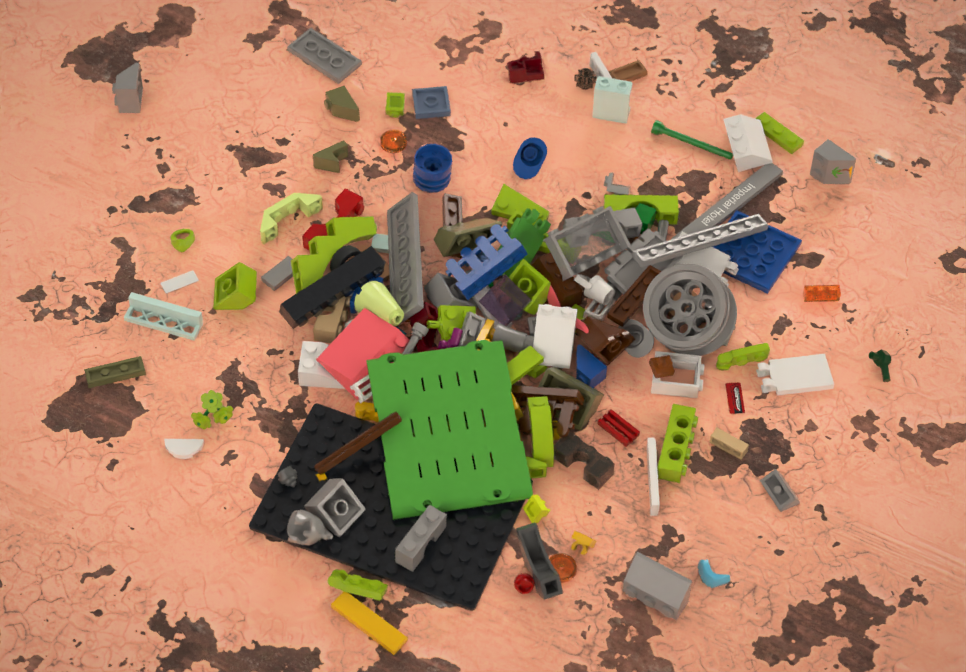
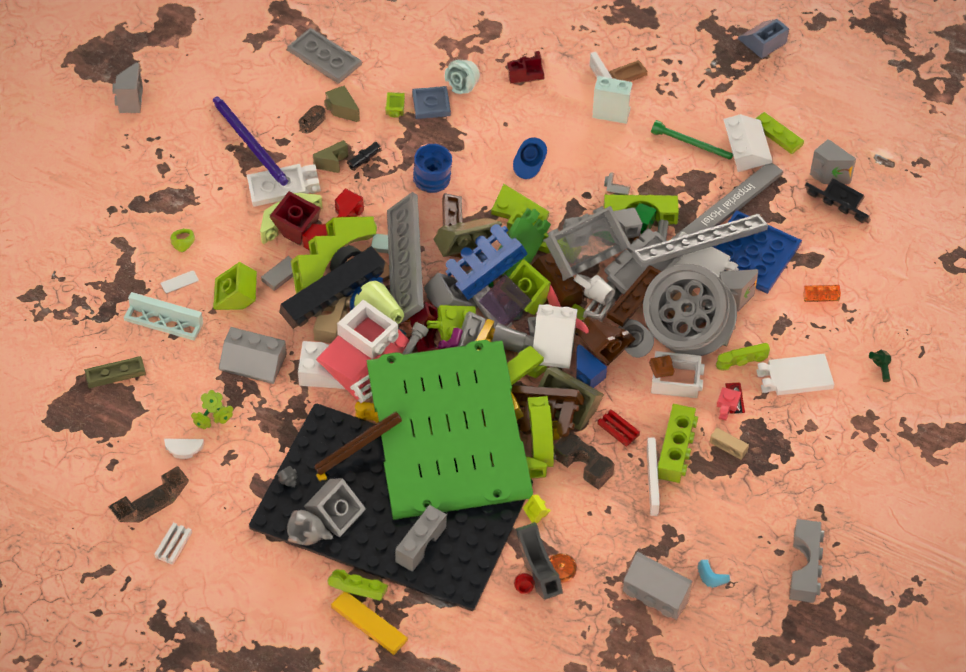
clear orange piece [380,130,407,153] -> none
yellow tile [571,531,597,555] -> none
clear smoke gear [574,68,596,90] -> none
light grey slope [760,469,800,512] -> none
none -> clear smoke slope [108,466,189,523]
none -> white tile [154,522,192,565]
none -> dark purple piece [213,96,288,186]
none -> light grey slope [219,327,287,384]
none -> white tile [247,164,321,207]
none -> dark red slope [270,191,321,245]
none -> clear smoke beam [298,105,326,134]
none -> white window [337,300,399,359]
none -> black pin [347,141,382,171]
none -> light aqua cone [444,60,480,94]
none -> coral plate [717,387,741,421]
none -> light grey slope [719,269,758,312]
none -> sand blue slope [738,19,789,59]
none -> light grey arch [789,519,824,603]
none -> black bracket [805,178,871,223]

